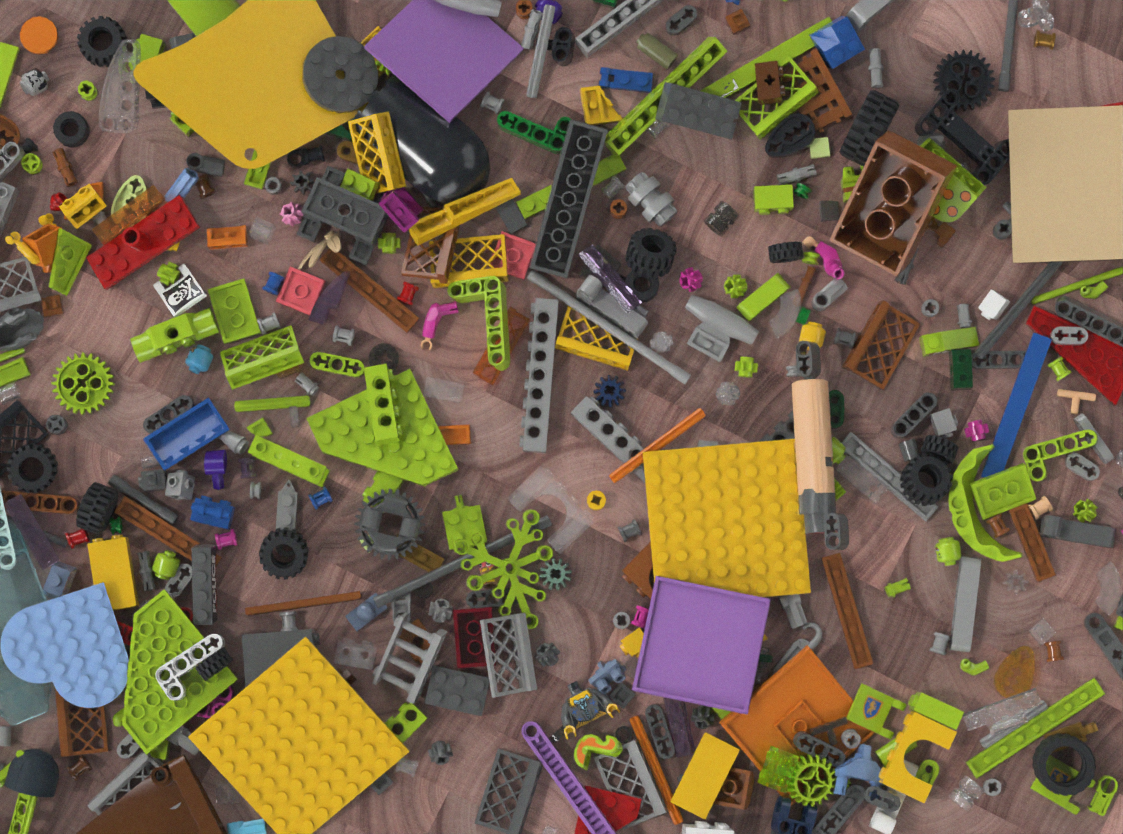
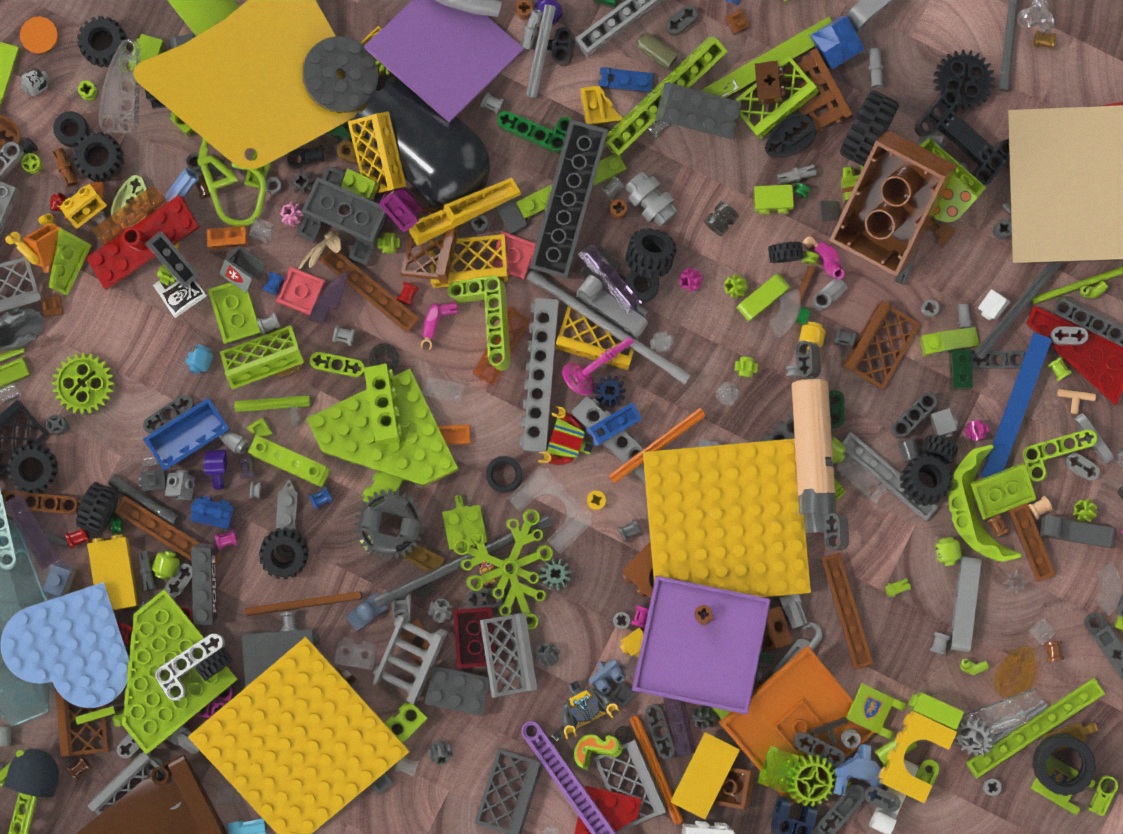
lime brick [130,307,219,363] -> none
lime slope [150,740,171,760] -> none
light grey pin [294,372,320,396] -> none
light grey plate [685,295,759,362] -> none
yellowish green tile [809,137,830,159] -> none
clear wheel [948,775,985,812] -> none
none -> black tyre [73,131,124,182]
none -> lime tile [75,706,115,725]
none -> dark grey brick [144,231,199,288]
none -> lime piece [197,138,267,227]
none -> piece [219,245,266,293]
none -> dark grey bush [471,214,489,234]
none -> black tyre [486,456,522,493]
none -> torso [538,406,594,466]
none -> dark pink dish [562,337,634,396]
none -> blue plate [586,402,642,446]
none -> dark orange bush [695,605,713,625]
none -> dark orange brick [762,606,793,652]
none -> light grey gear [954,716,995,756]

